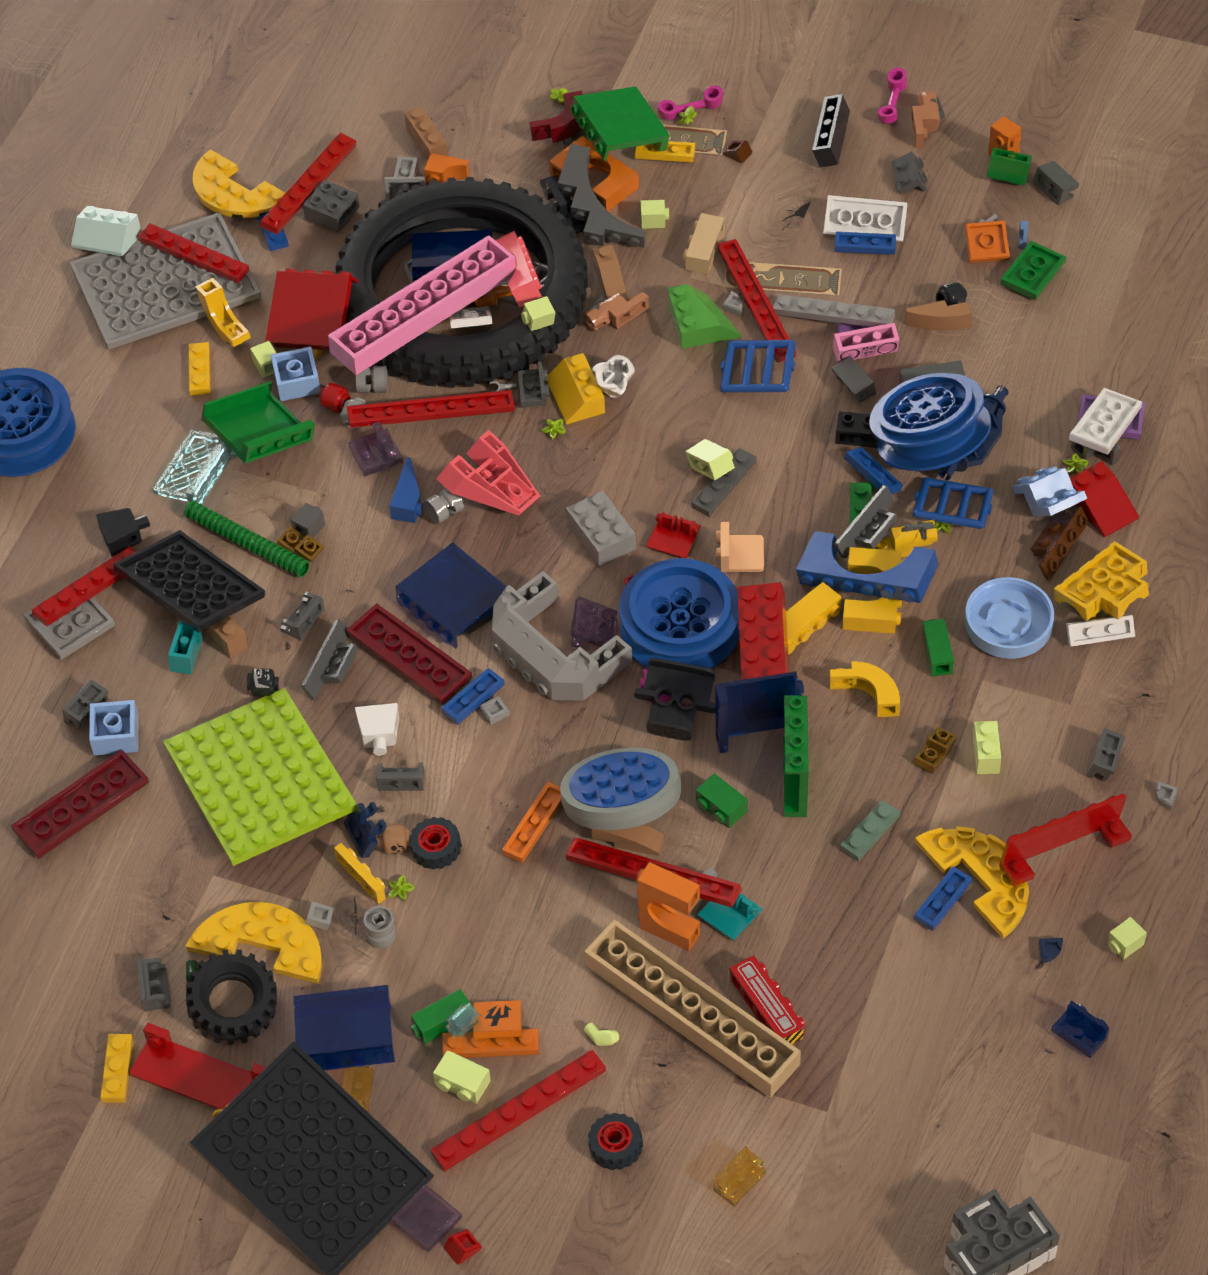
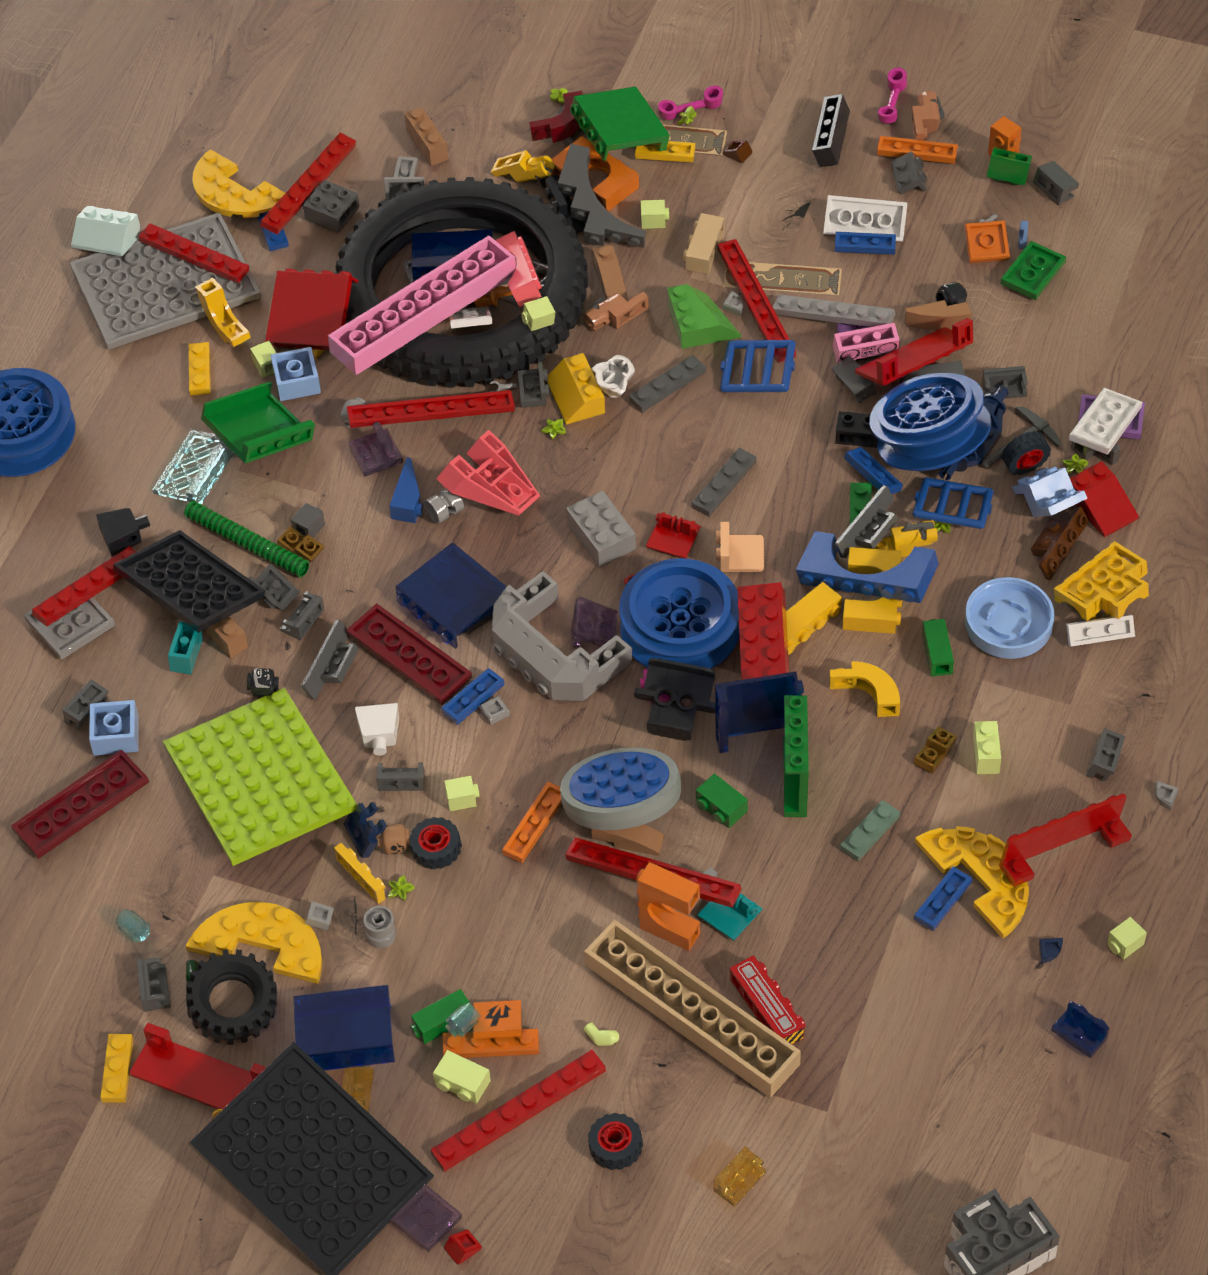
red head [319,383,351,413] -> none
light grey wheel [356,366,387,393] -> none
orange arch [424,153,470,184] -> none
yellowish green brick [685,439,735,480] -> none
none -> clear light blue brick [116,909,150,942]
none -> dark grey bracket [249,564,300,611]
none -> yellowish green brick [444,776,480,811]
none -> yellow plate [491,150,555,183]
none -> dark grey plate [629,355,706,413]
none -> red bracket [855,318,973,386]
none -> orange plate [877,136,958,164]
none -> dark grey piece [981,407,1060,468]
none -> dark grey hinge [982,366,1028,399]
none -> black wheel [1001,431,1051,475]

